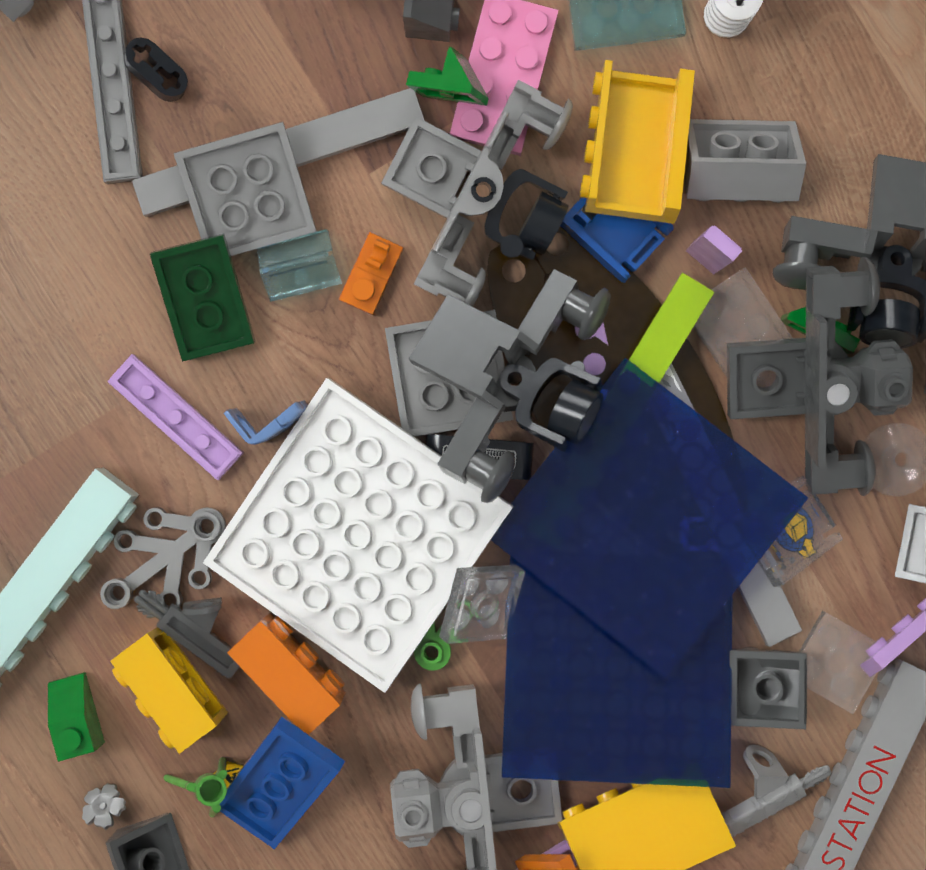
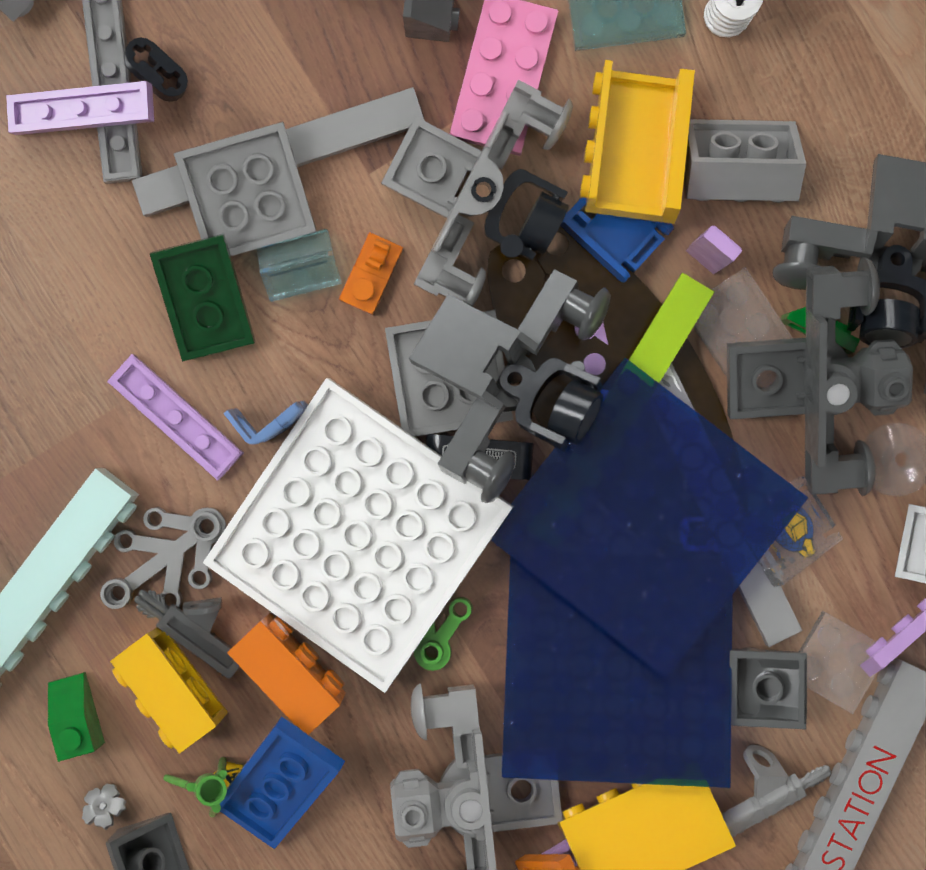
green slope [406,47,489,106] -> none
clear plate [439,565,525,644] -> none
none -> plate [6,81,154,135]

